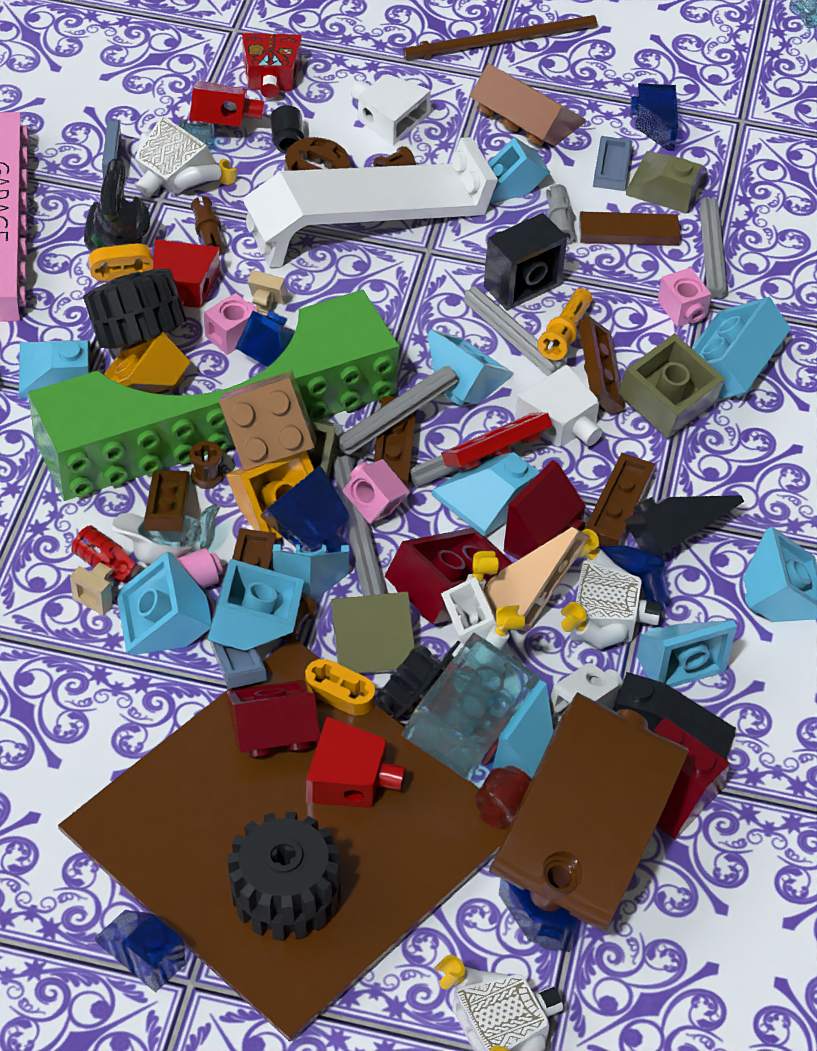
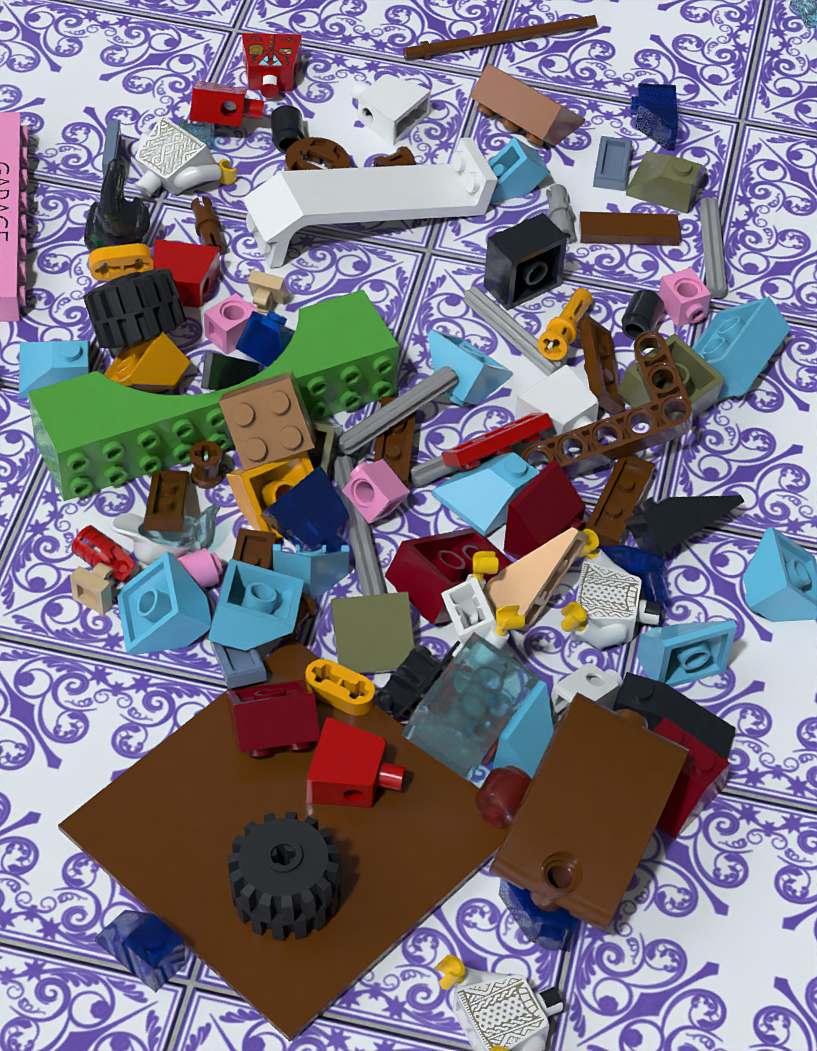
none -> black slope [201,352,264,392]
none -> reddish brown beam [521,331,693,477]
none -> black brick [621,290,665,340]

